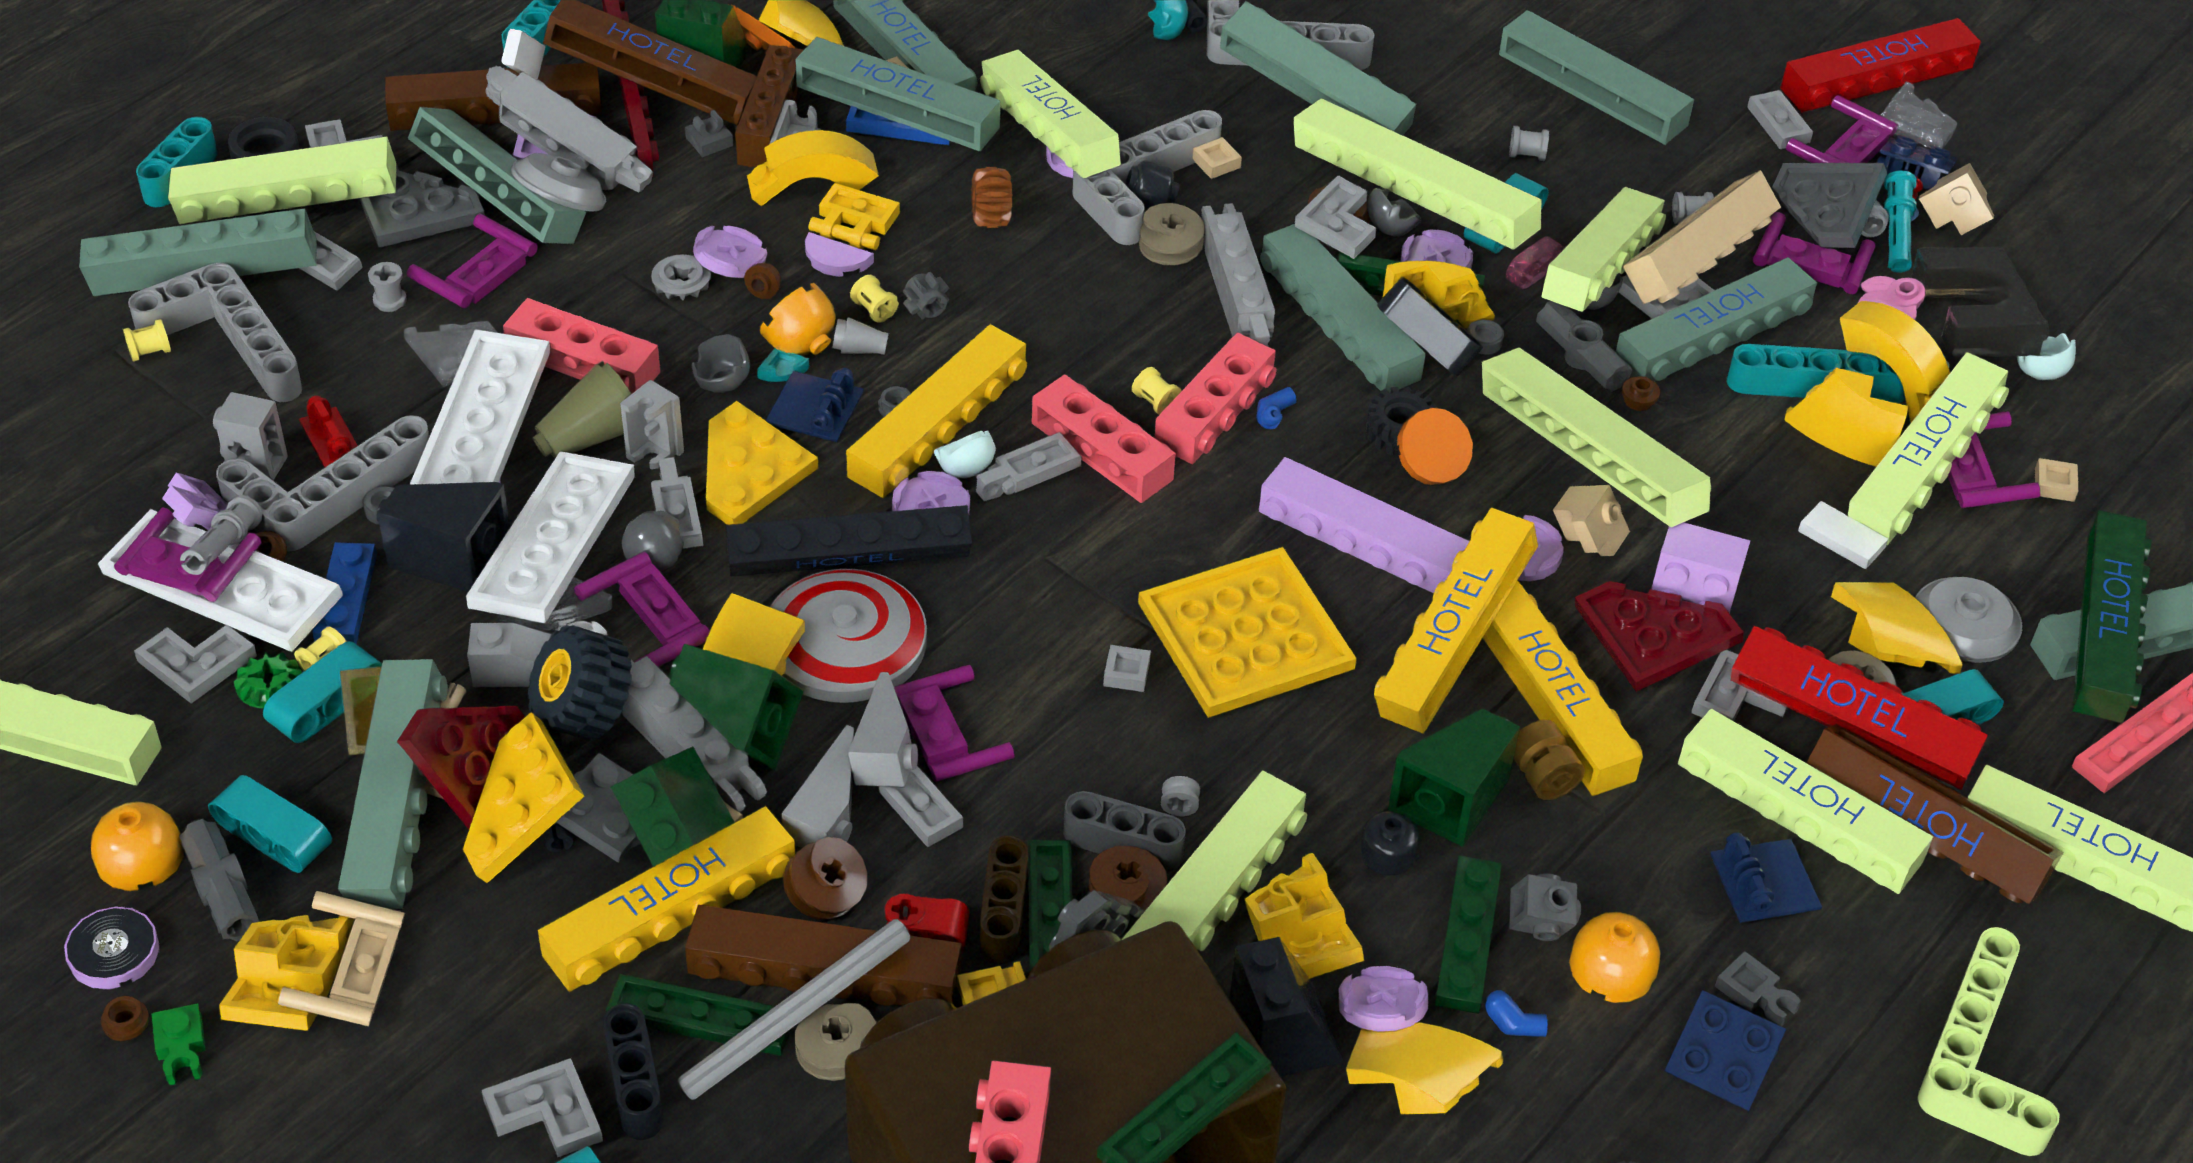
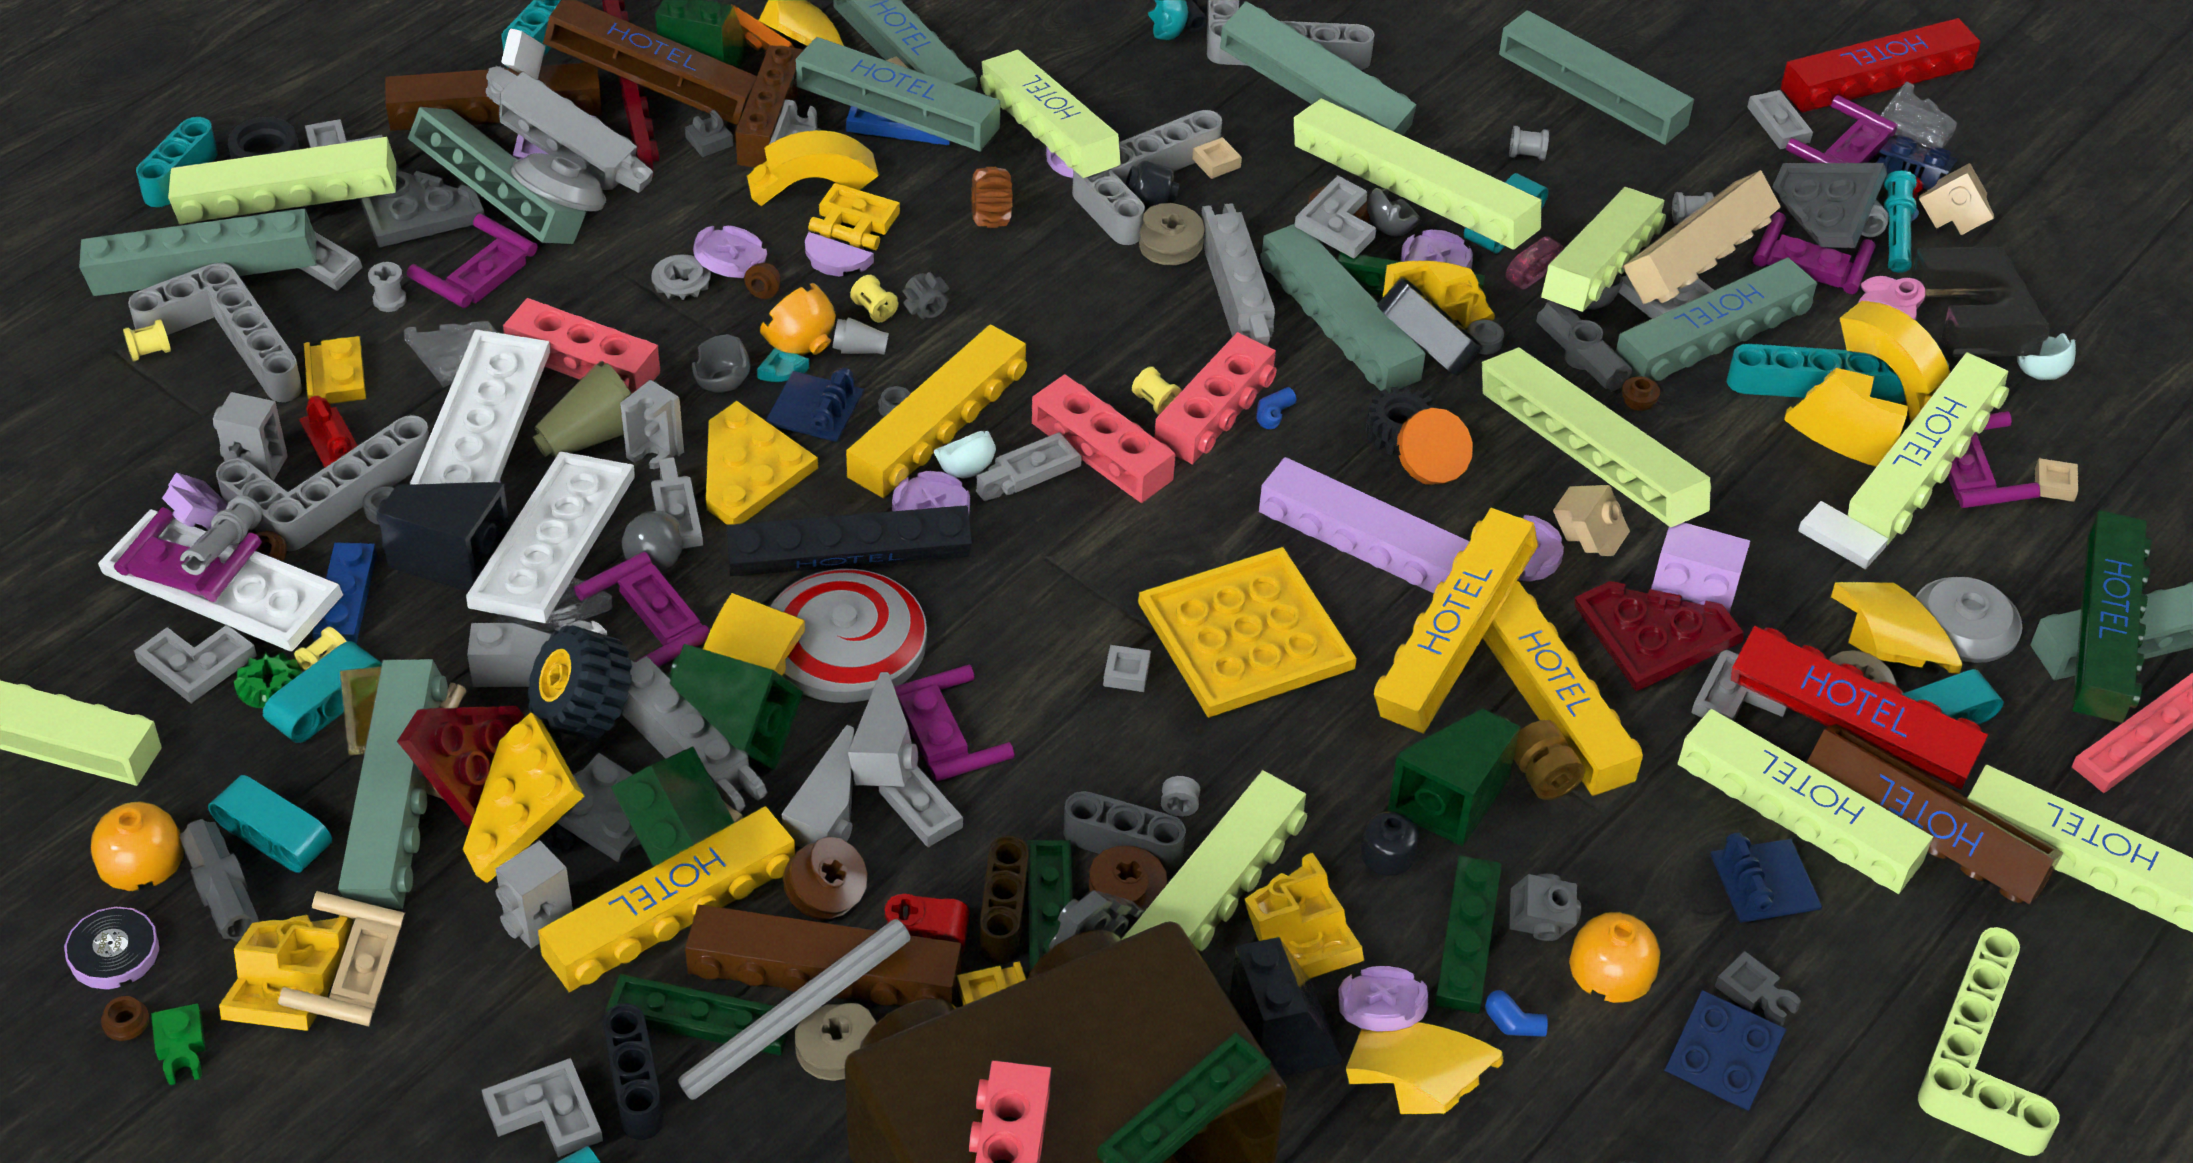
none -> yellow plate [304,336,366,404]
none -> light grey brick [495,840,573,949]

